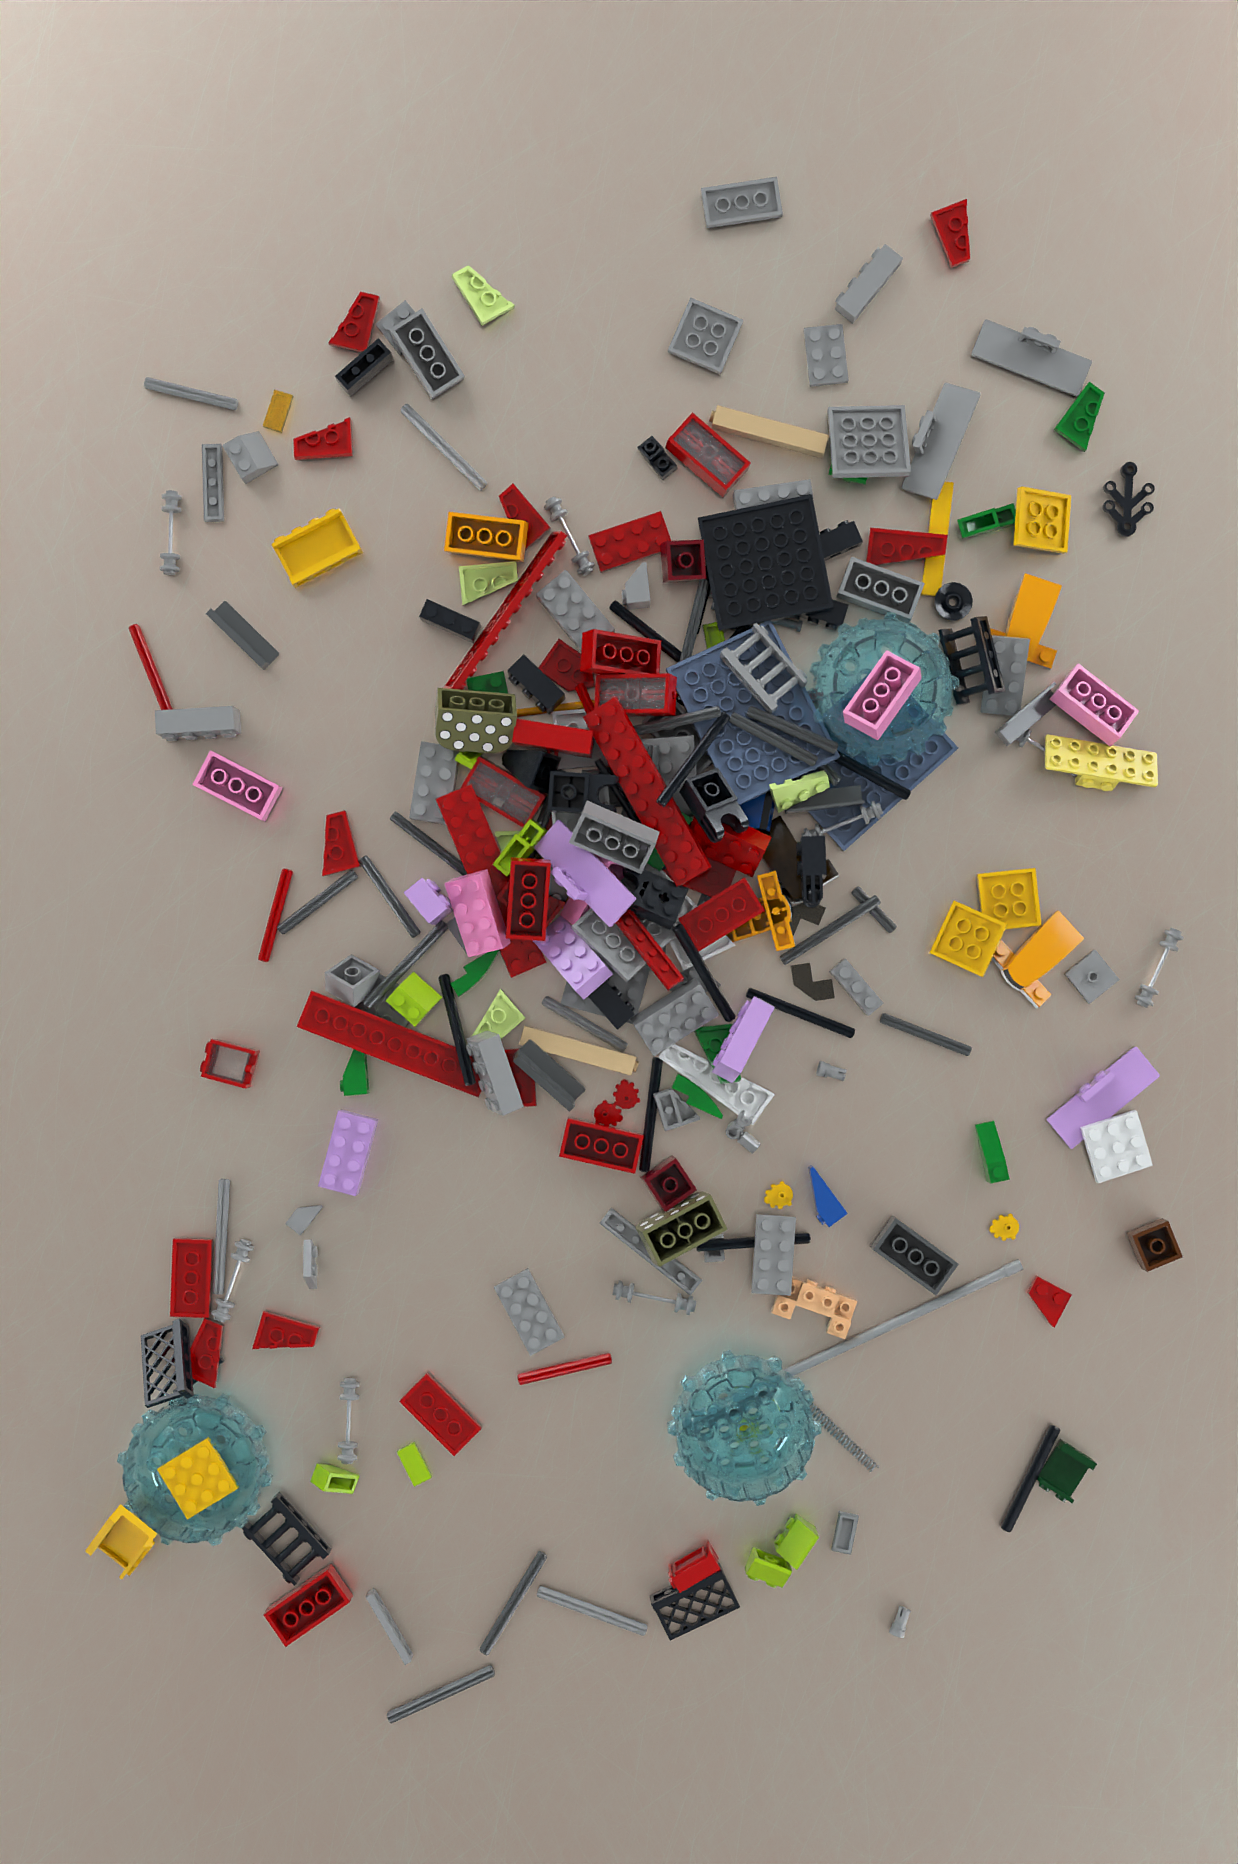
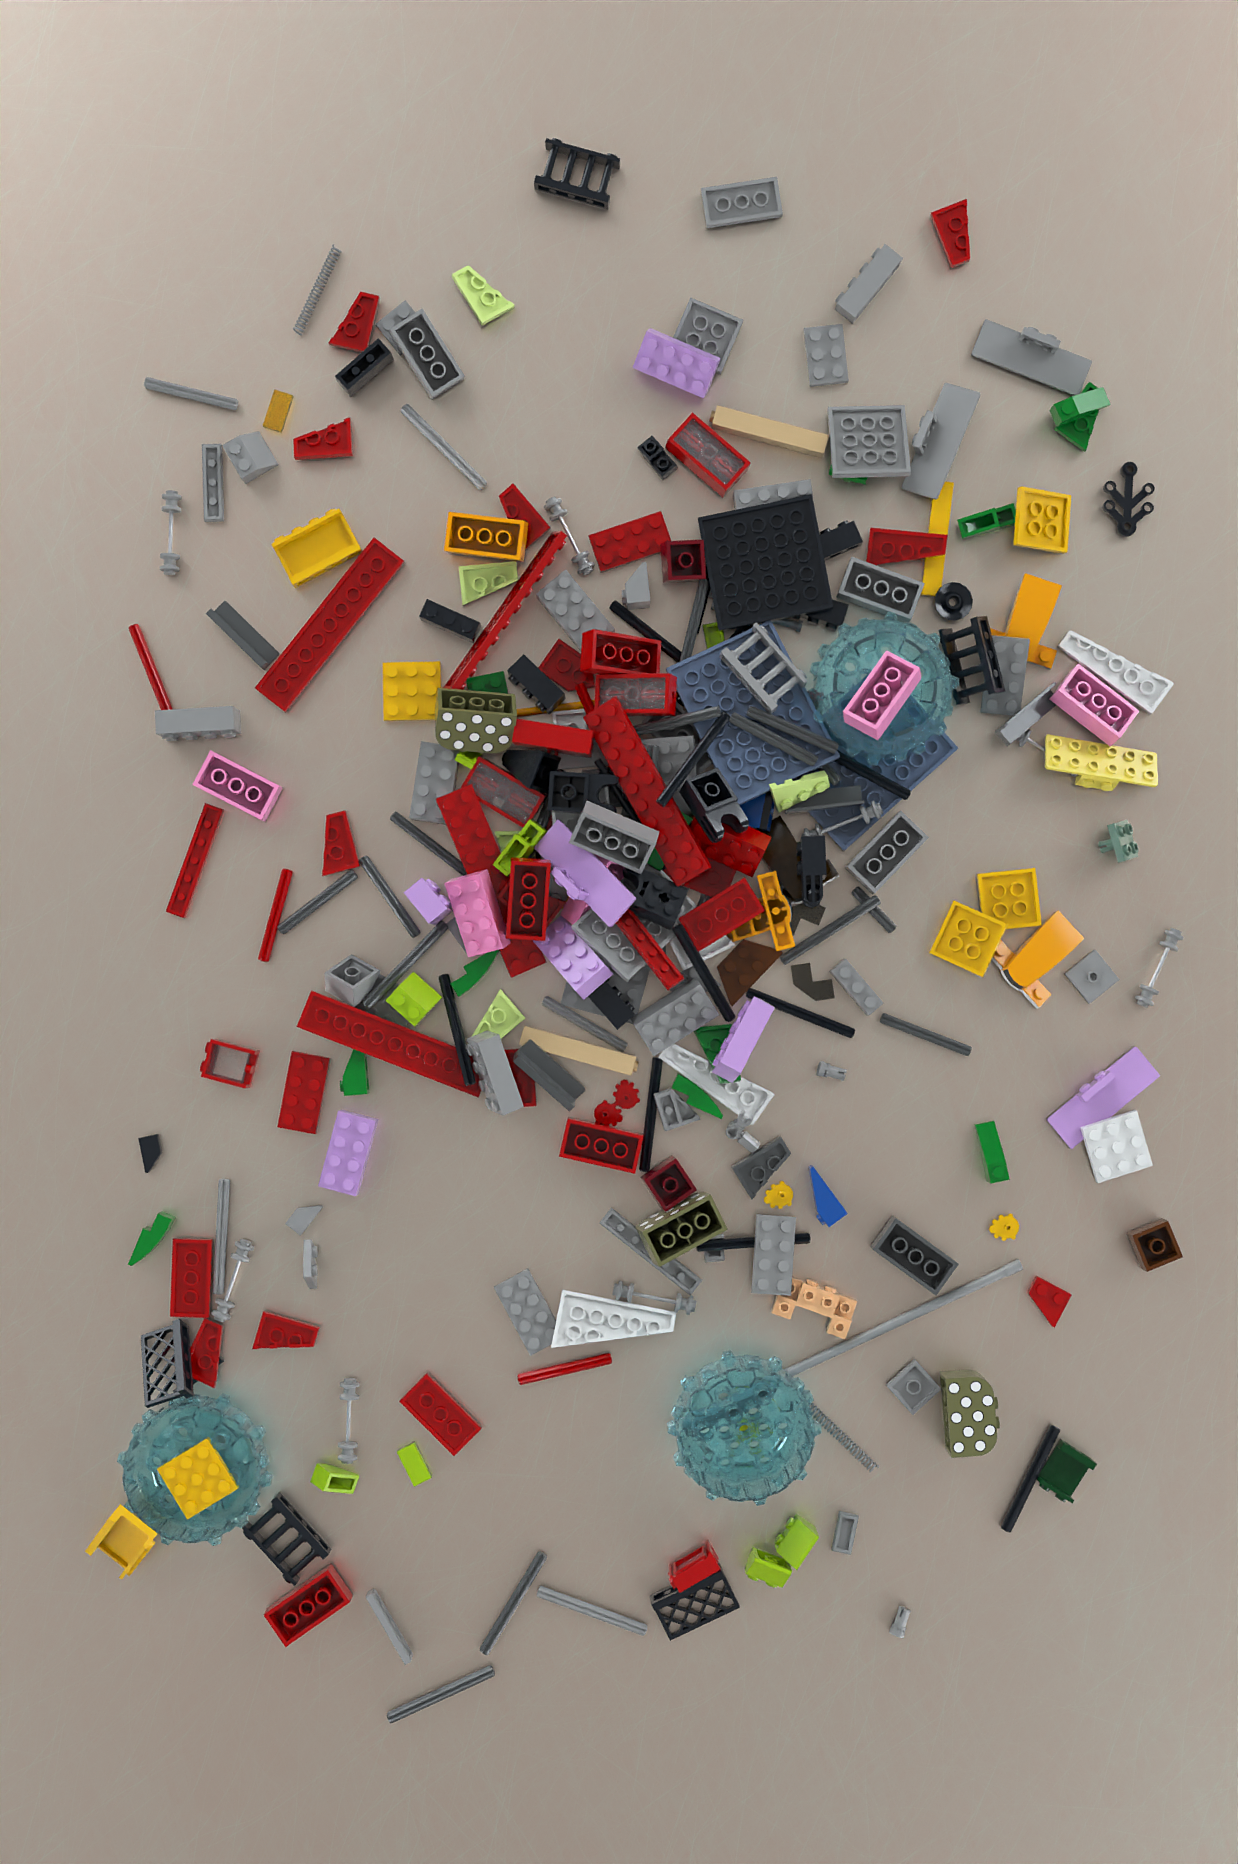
none -> green slope [128,1211,176,1266]
none -> black tile [138,1134,162,1173]
none -> red tile [166,803,224,918]
none -> red plate [255,538,405,713]
none -> red plate [277,1051,331,1134]
none -> light grey piece [293,244,342,336]
none -> yellow plate [383,661,441,721]
none -> black fence [534,138,620,210]
none -> white wing [551,1290,676,1348]
none -> lavender brick [633,328,721,398]
none -> reddish brown wing [717,939,783,1006]
none -> dark grey wing [731,1136,791,1199]
none -> light grey brick [844,811,929,894]
none -> light grey plate [886,1359,941,1415]
none -> olive brick [939,1369,1000,1458]
none -> green slope [1049,387,1111,428]
none -> white wing [1057,630,1174,715]
none -> sand green plate [1099,820,1139,863]

